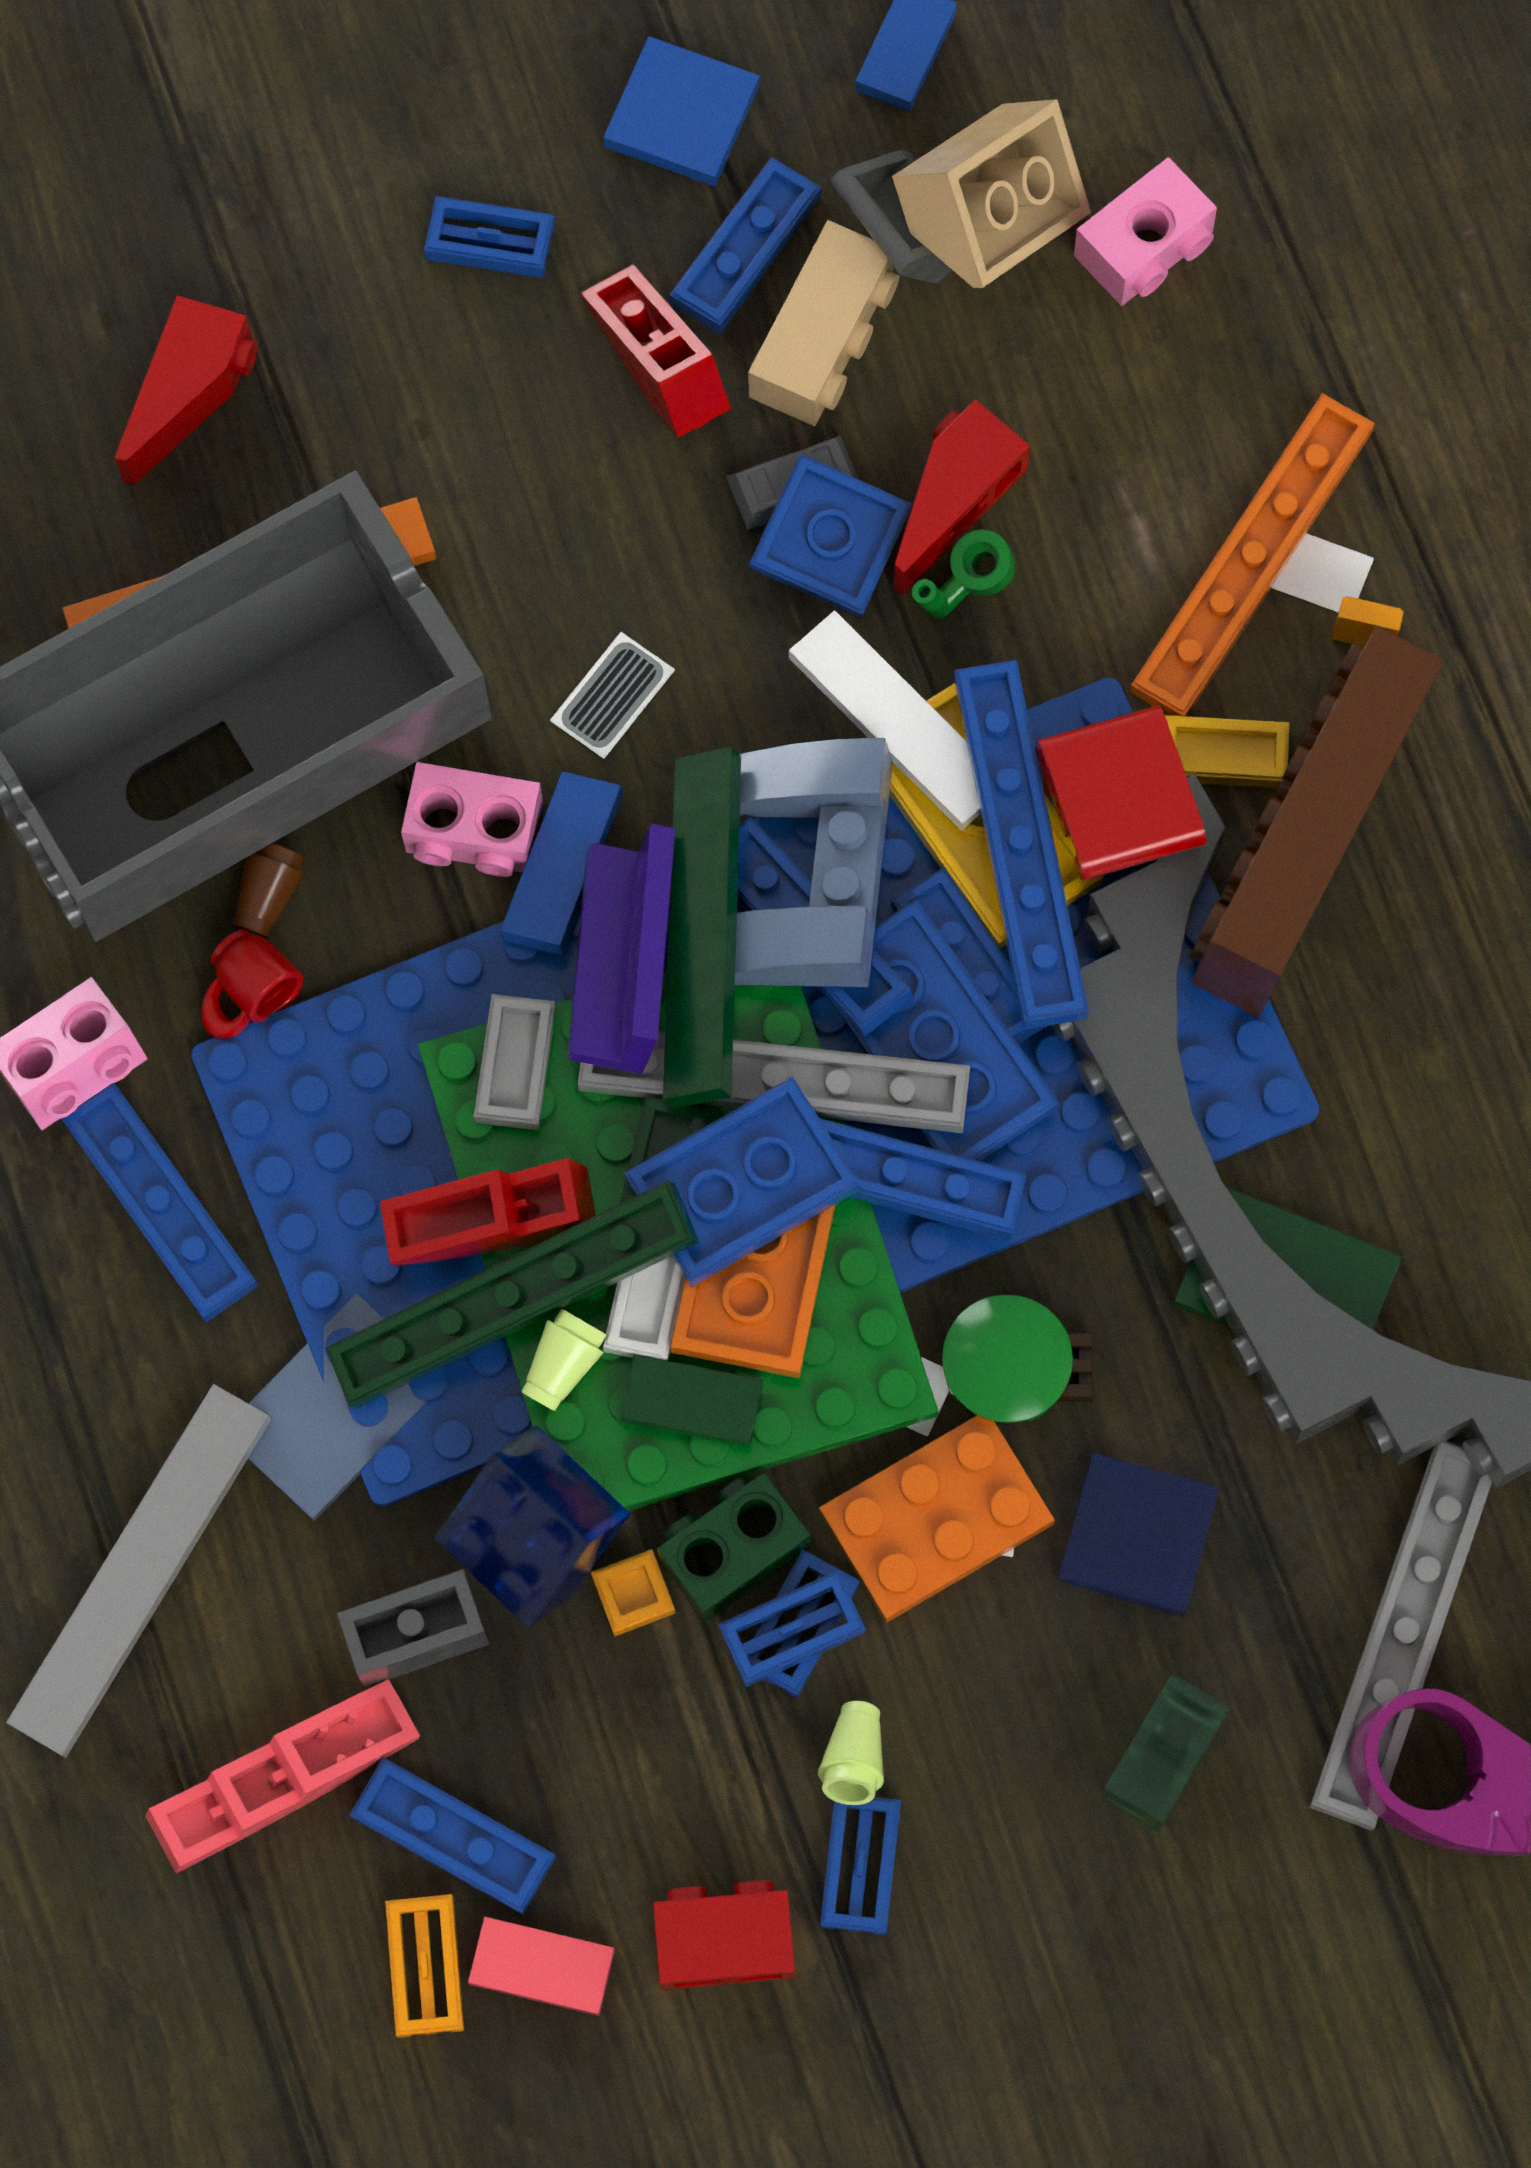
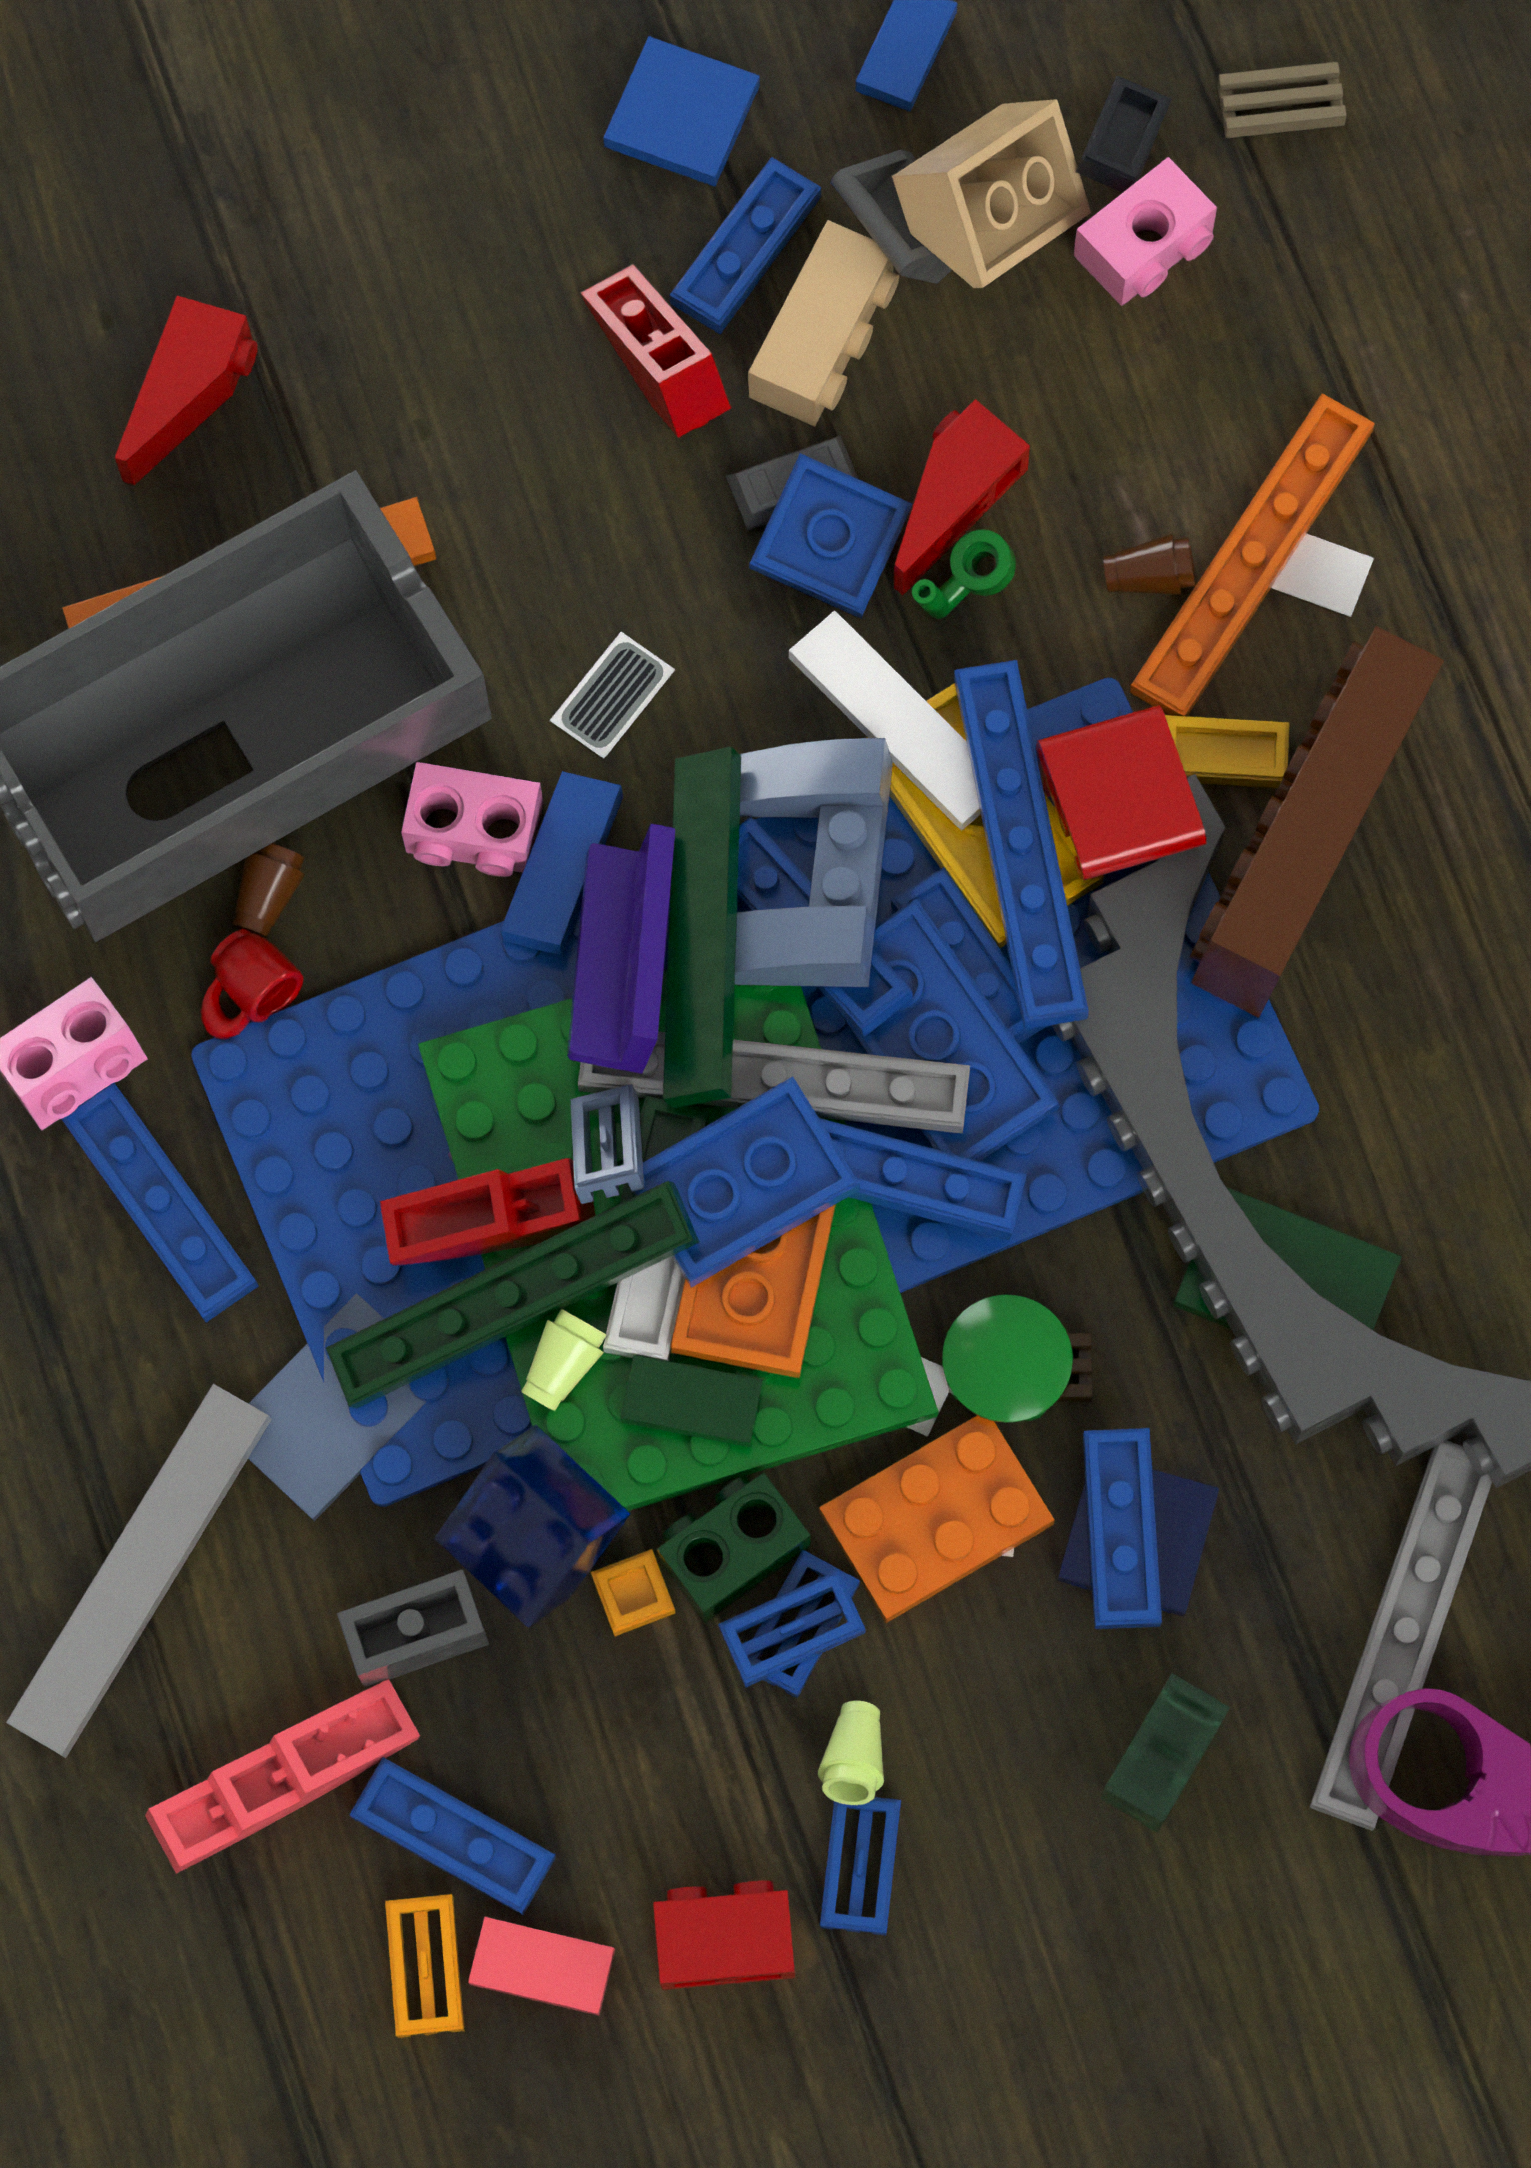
blue tile [424,196,555,278] -> none
light grey tile [474,994,556,1130] -> none
light orange tile [1332,596,1404,646] -> none
none -> sand blue tile [571,1084,644,1204]
none -> black tile [1076,75,1172,193]
none -> blue tile [1083,1428,1162,1629]
none -> reddish brown cone [1103,533,1196,595]
none -> dark tan tile [1217,62,1347,138]

